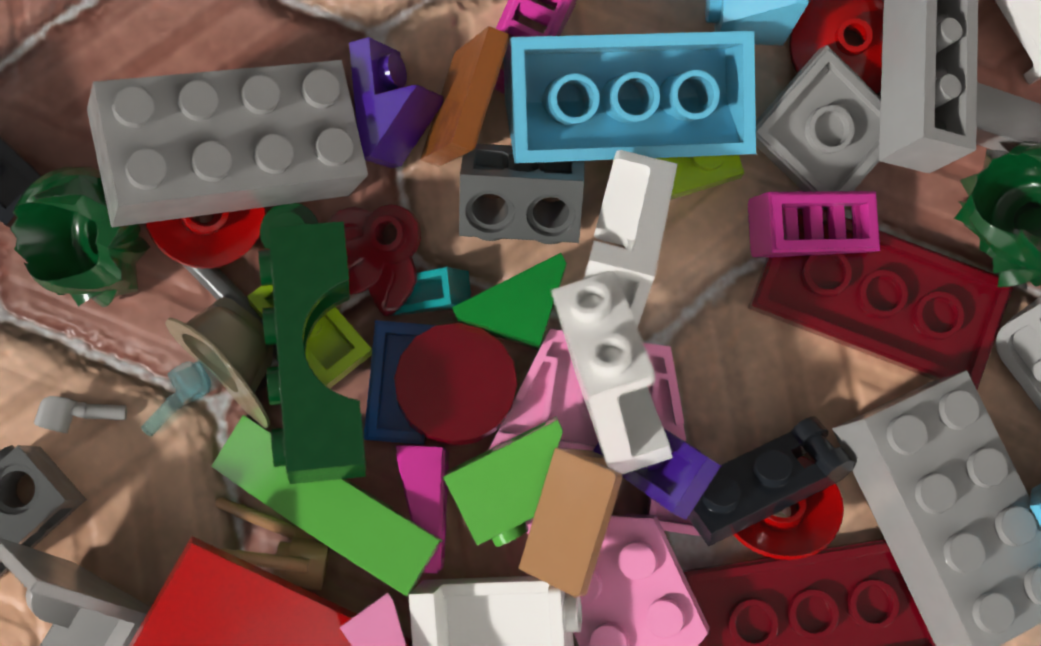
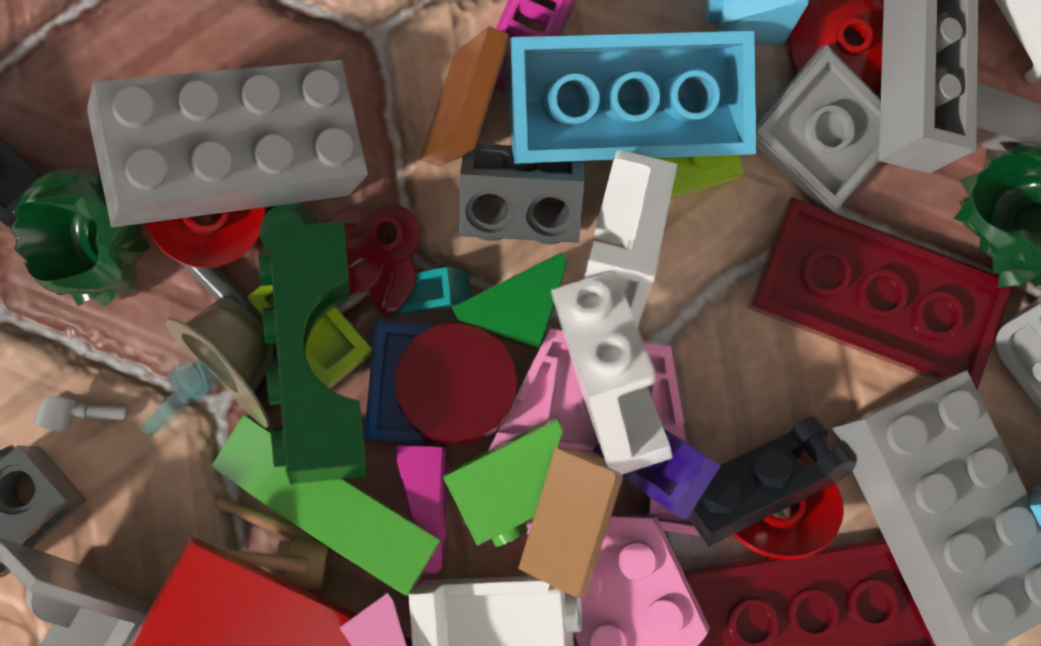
dark purple slope [349,37,444,169] -> none
dark pink slope [748,191,880,257] -> none

